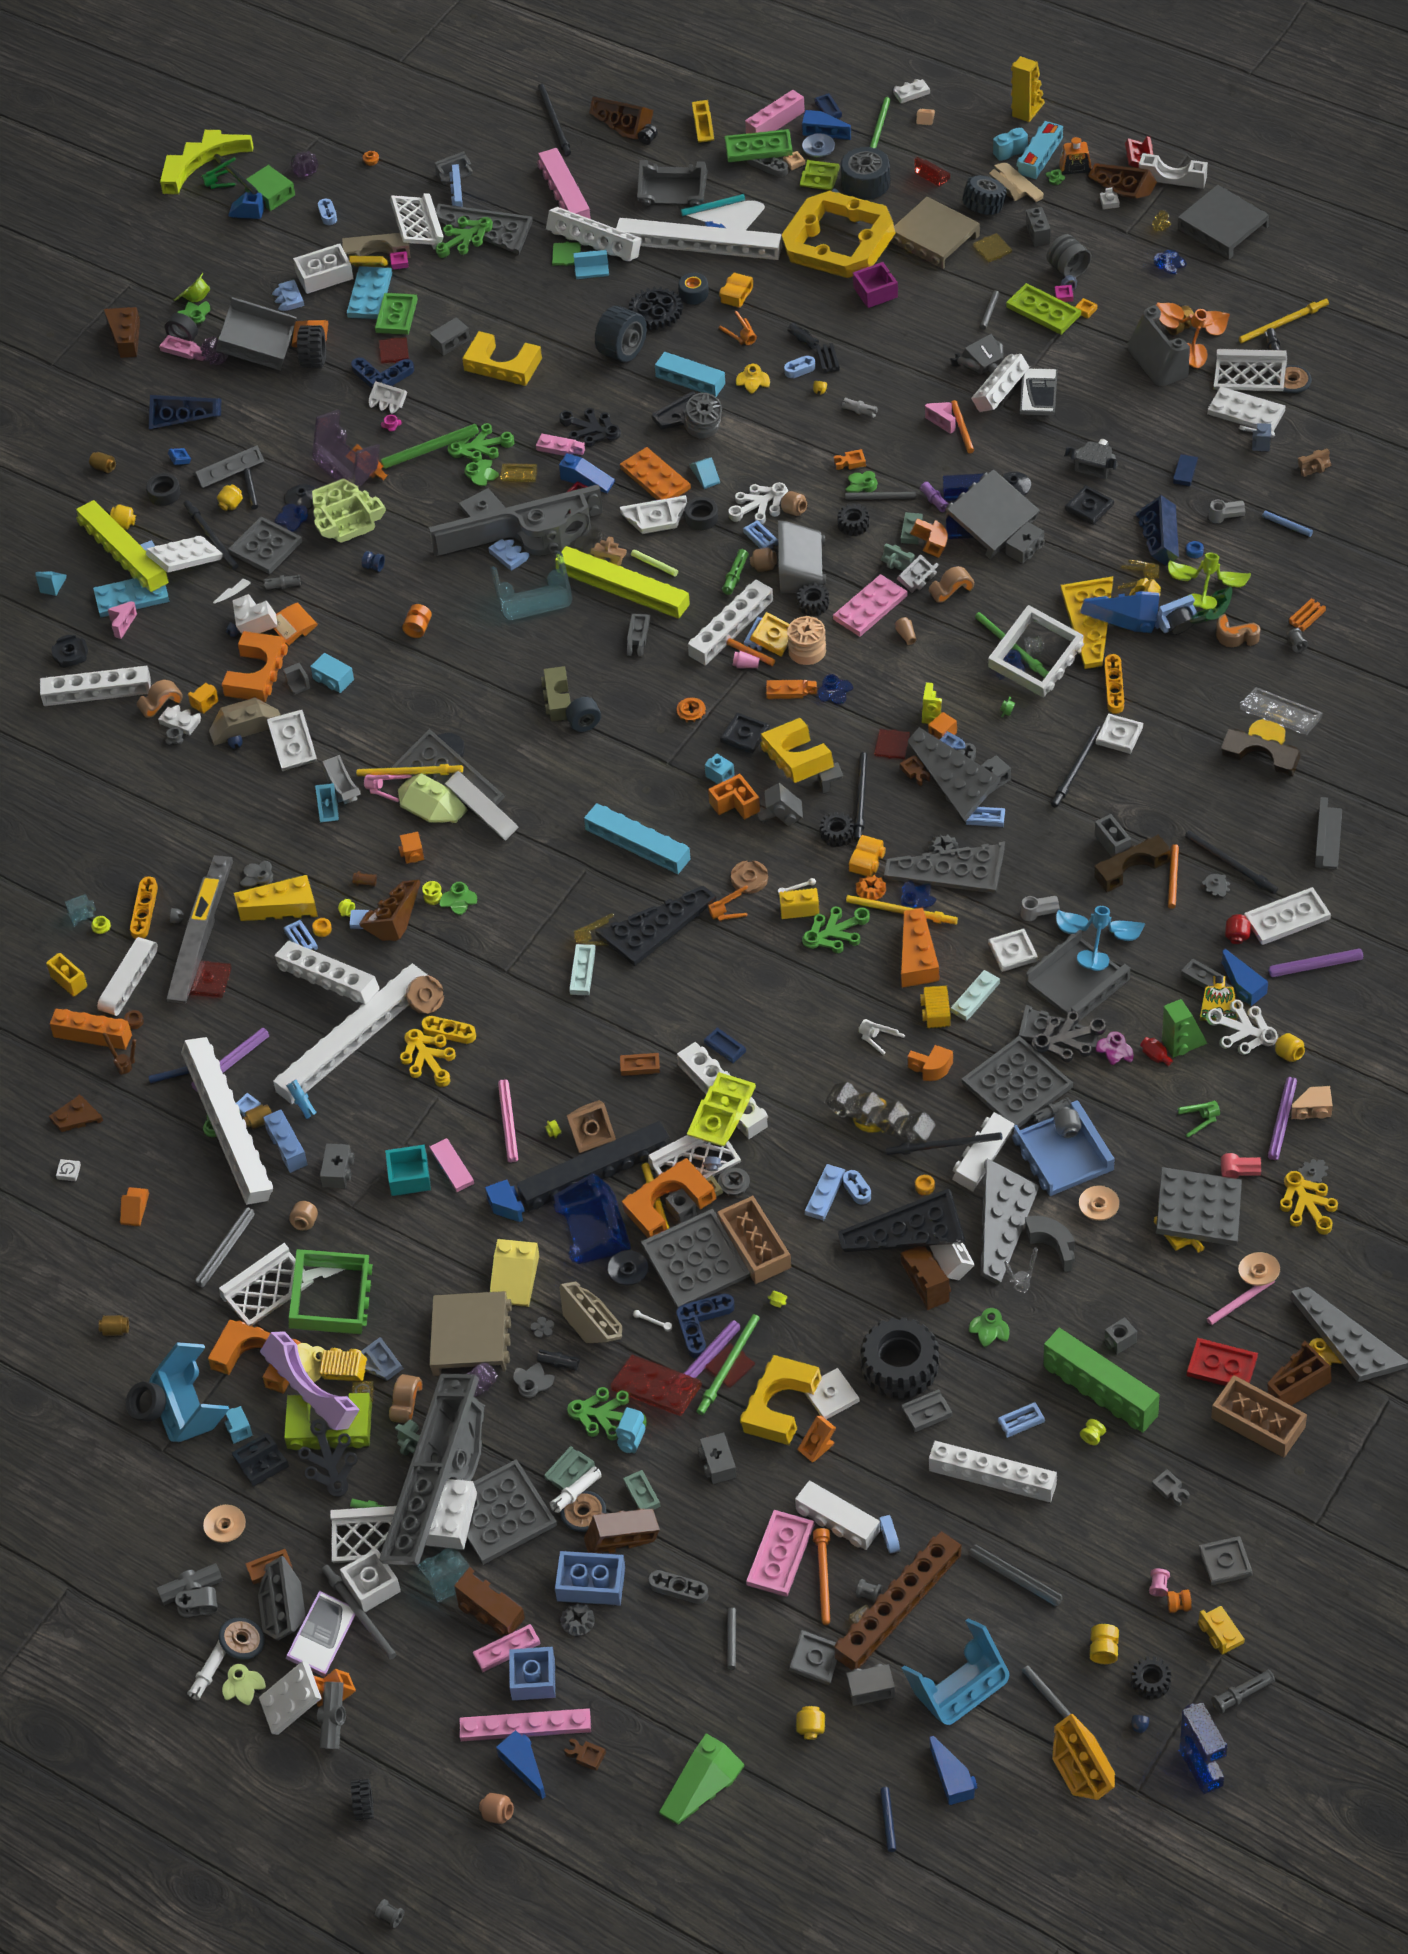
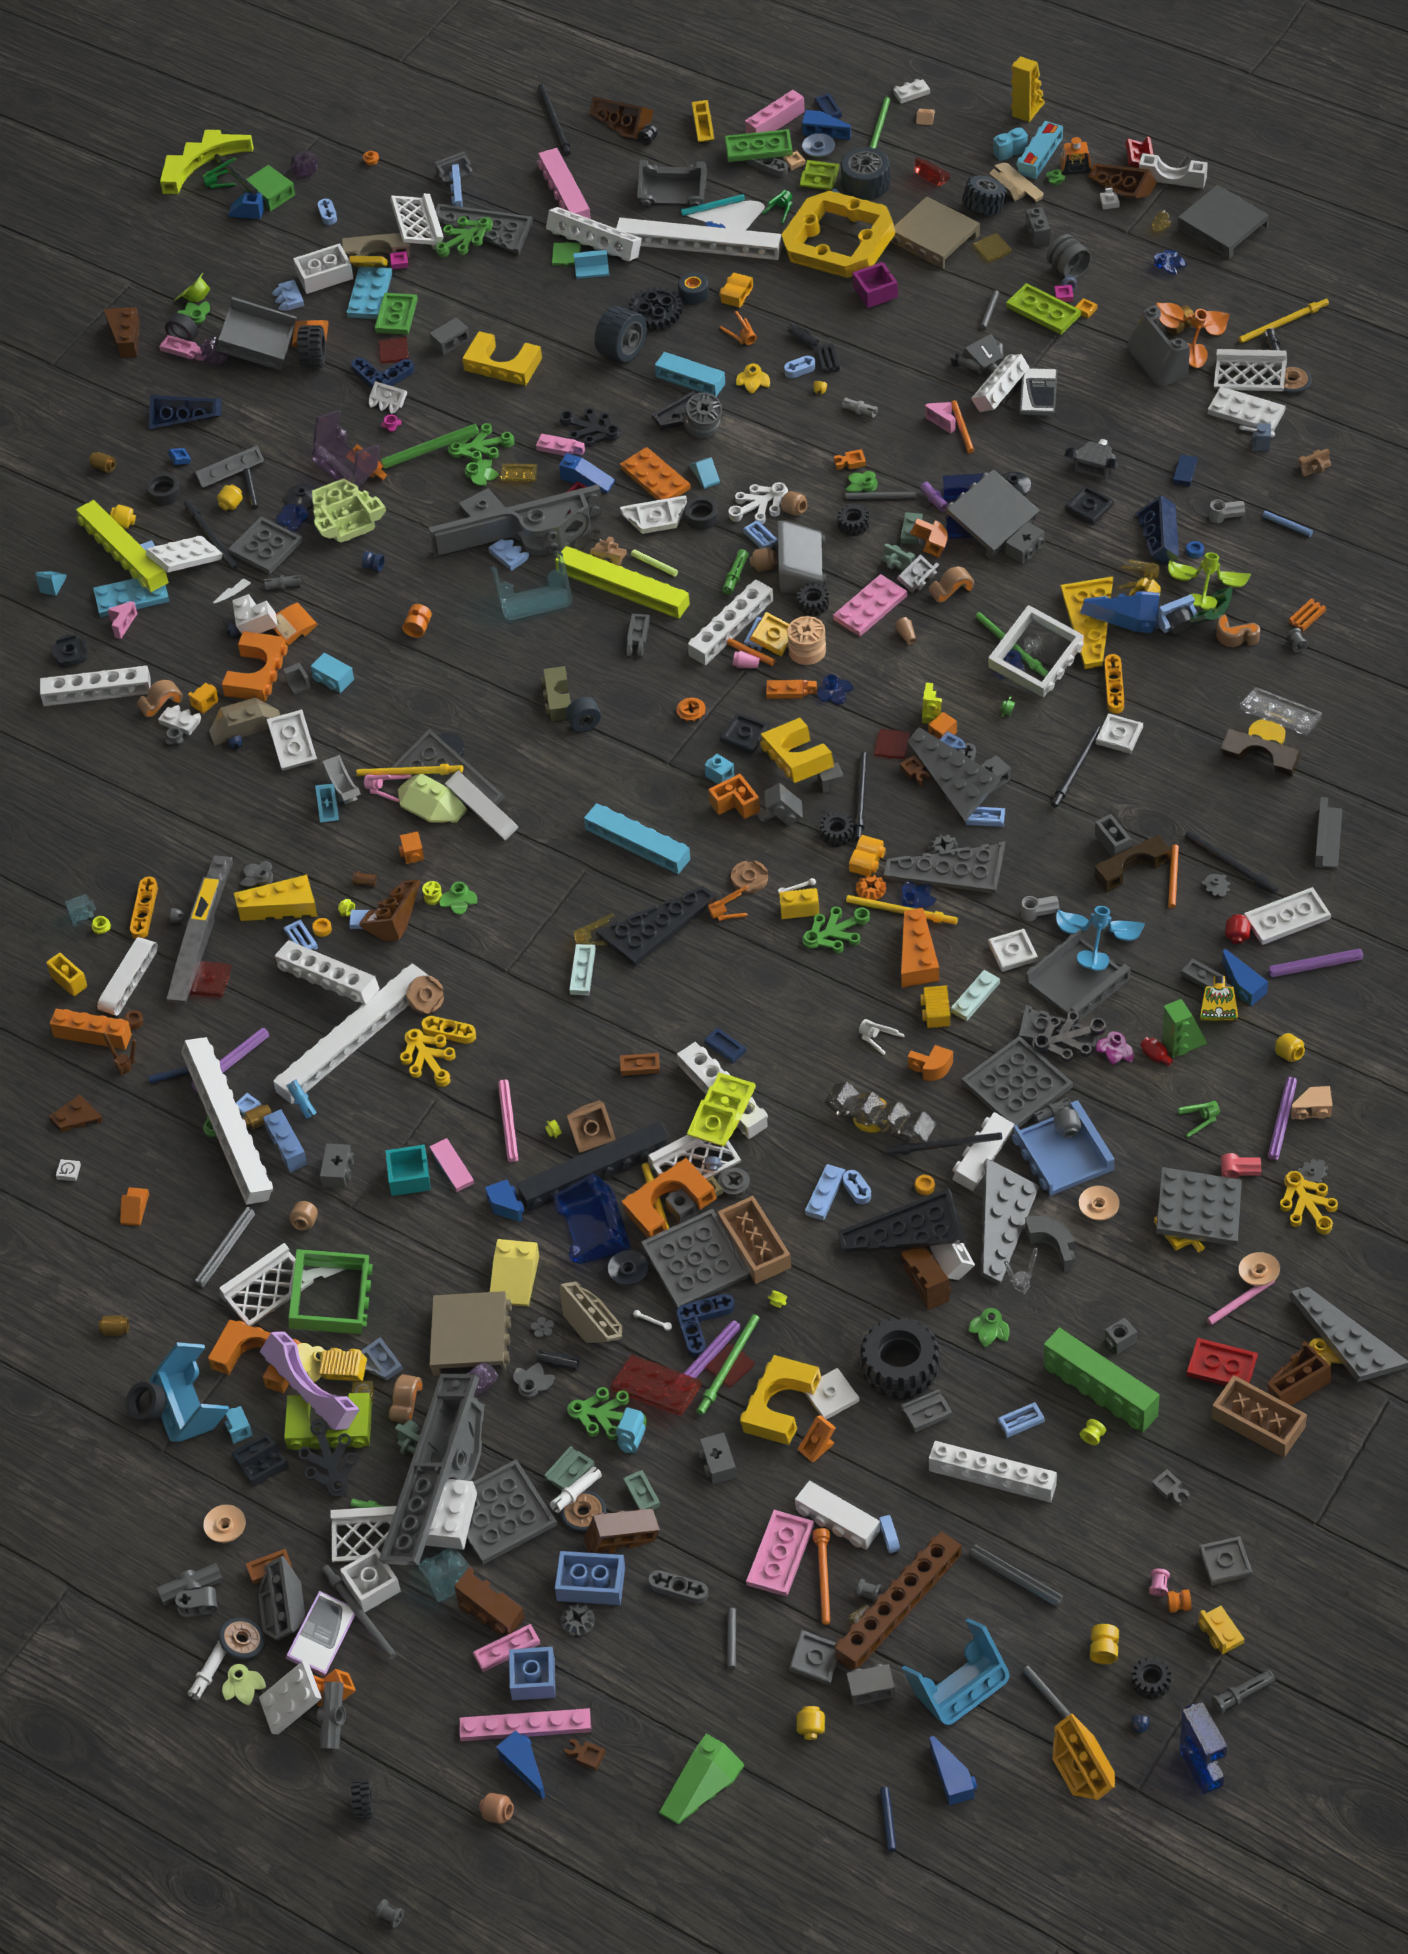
white plant [1206,1000,1278,1055] -> none
none -> green plant [762,190,793,224]

